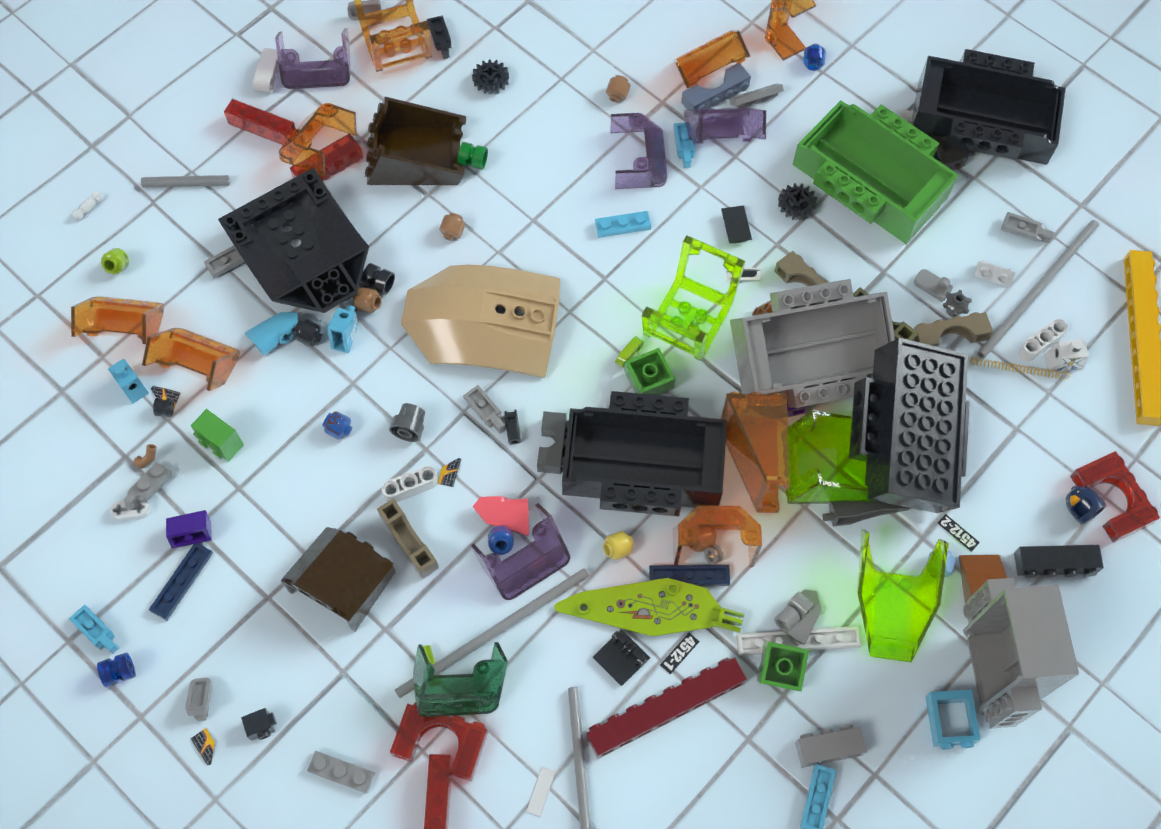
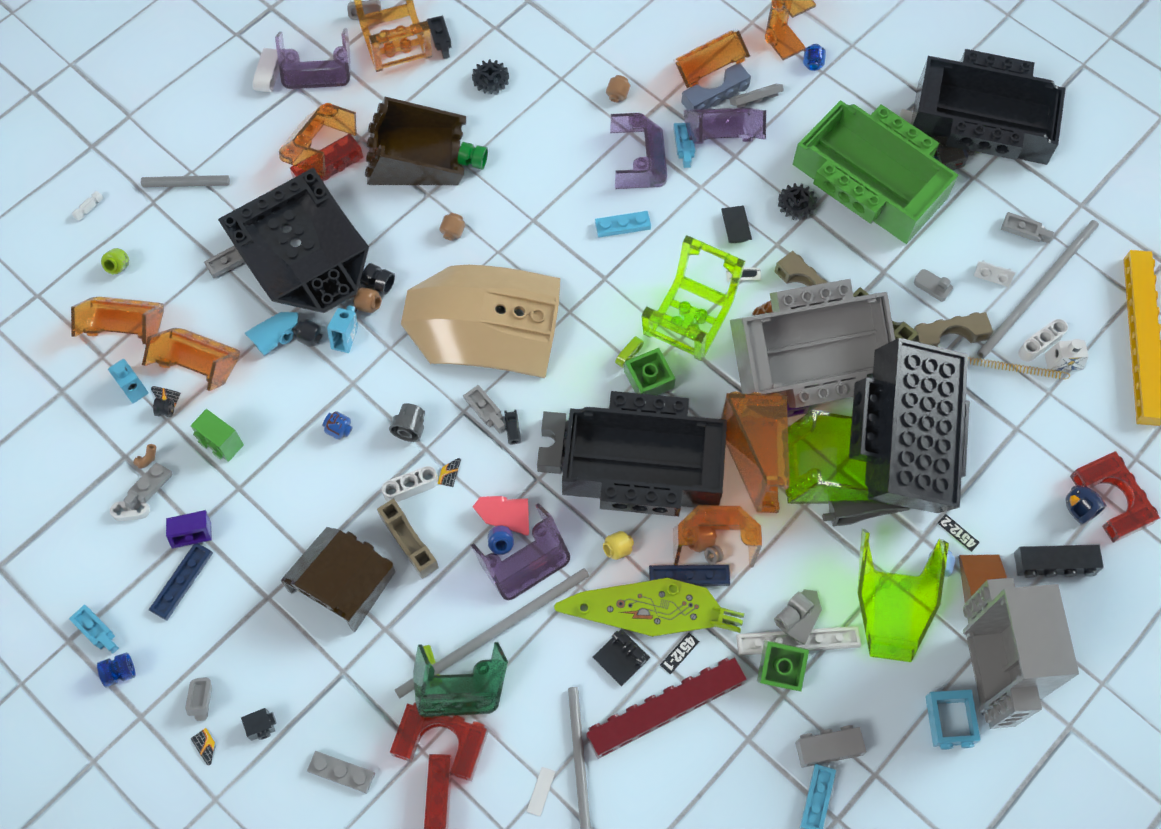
clear red brick [224,99,298,147] -> none
dark grey rock [943,290,972,317] -> none

